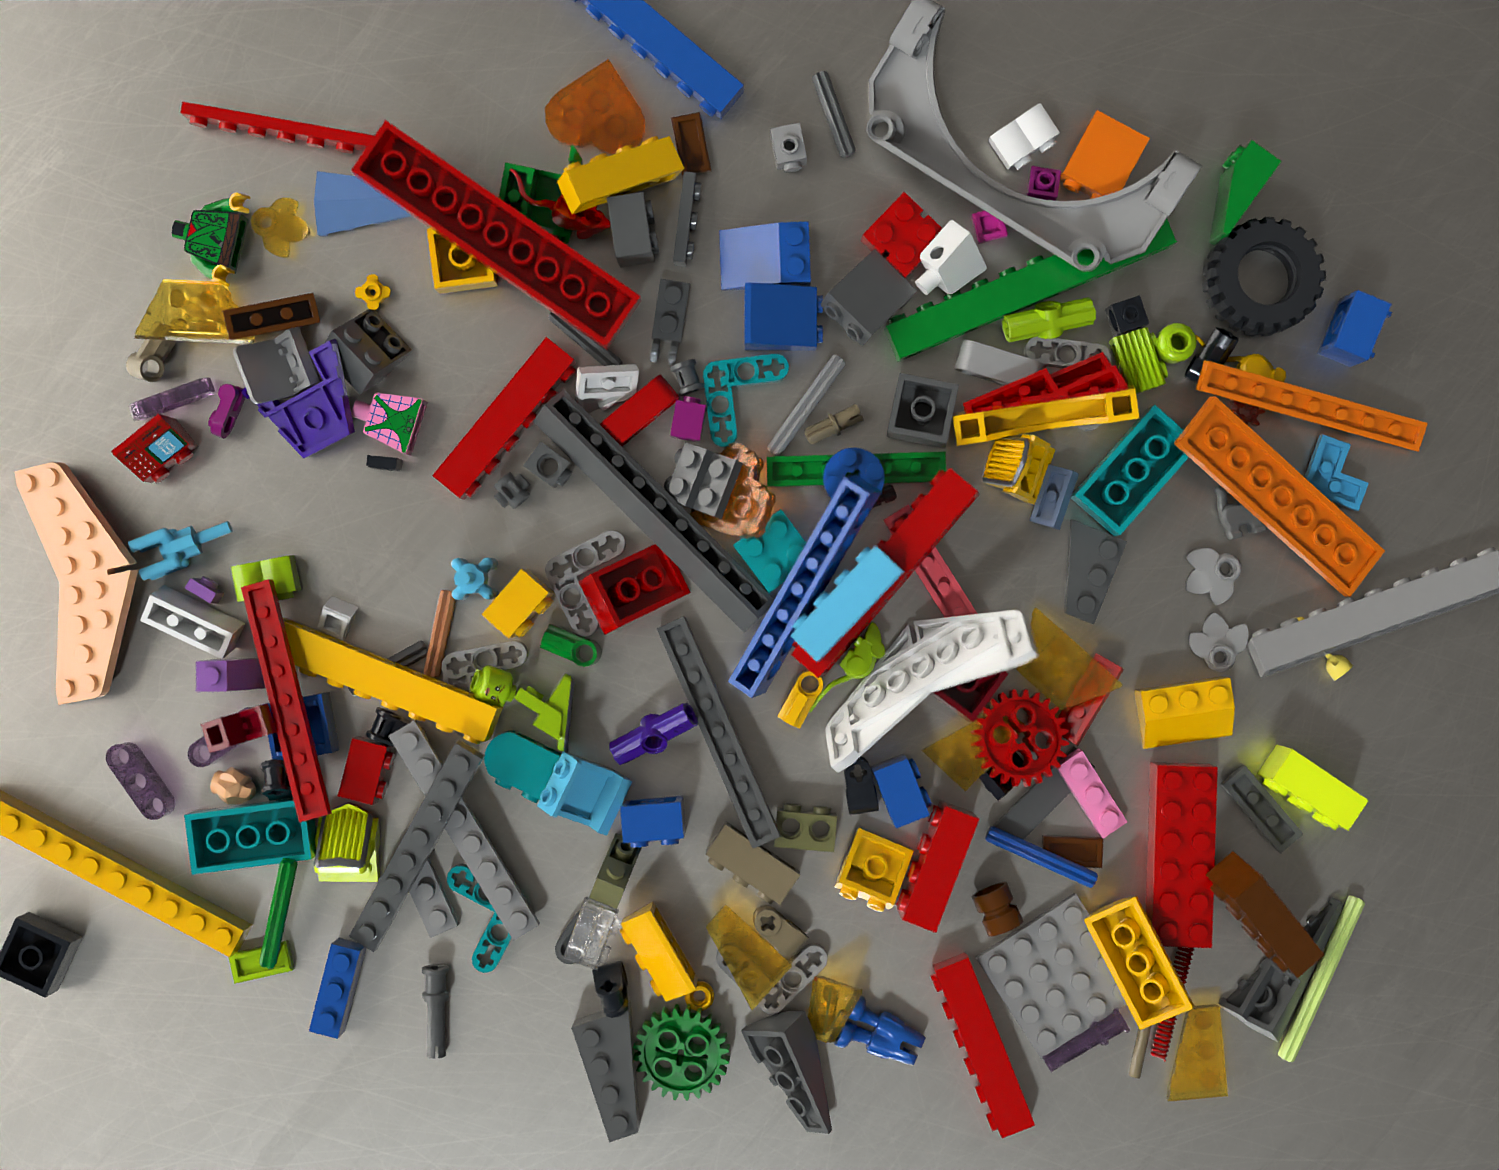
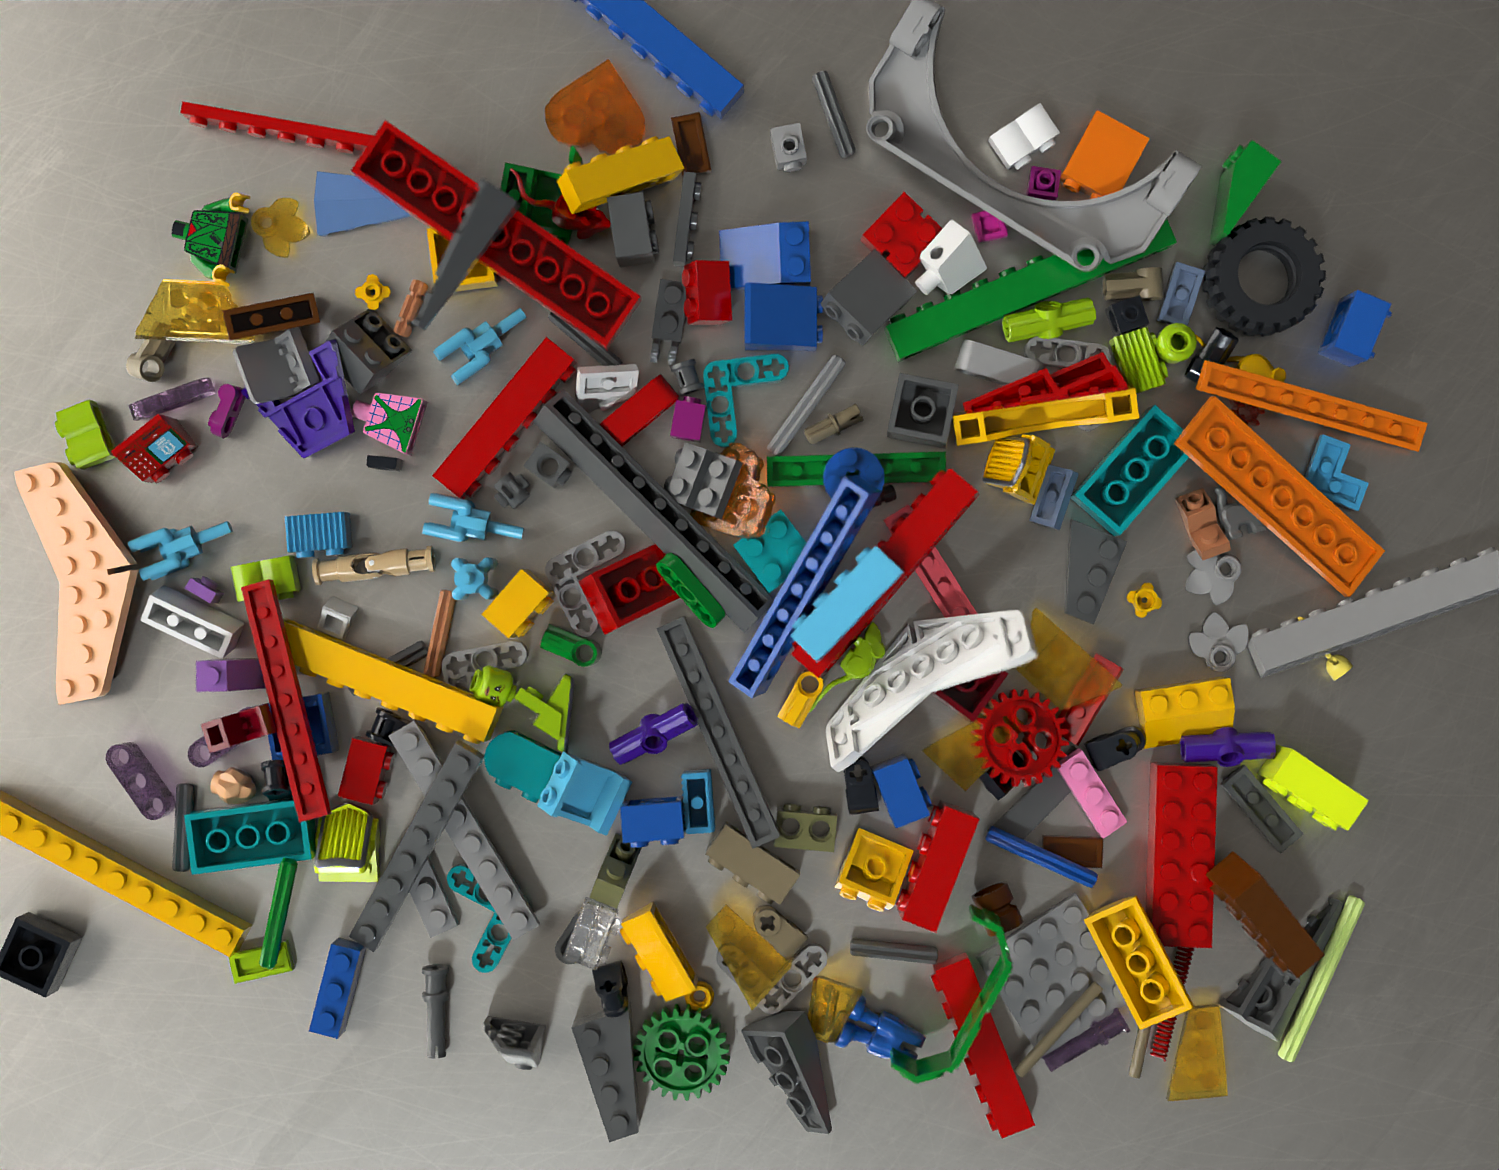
none -> lime brick [55,400,116,470]
none -> dark grey axle [172,783,194,872]
none -> dark azure brick [285,512,352,558]
none -> tan piece [312,545,436,585]
none -> nougat axle [393,279,428,338]
none -> dark grey wedge [412,178,520,331]
none -> medium azure plant [422,493,524,542]
none -> medium azure plant [433,308,527,386]
none -> dark grey wedge [483,1016,546,1070]
none -> green beam [656,553,725,628]
none -> dark azure brick [681,769,715,834]
none -> red brick [682,260,732,325]
none -> dark grey axle [850,938,938,964]
none -> green windscreen [890,904,1013,1084]
none -> dark tan bar [1014,981,1103,1078]
none -> black piece [1084,726,1147,771]
none -> dark tan piece [1102,267,1164,301]
none -> yellow plate [1127,583,1162,618]
none -> sand blue plate [1157,262,1205,326]
none -> nougat slope [1175,488,1231,561]
none -> dark purple piece [1180,727,1276,767]

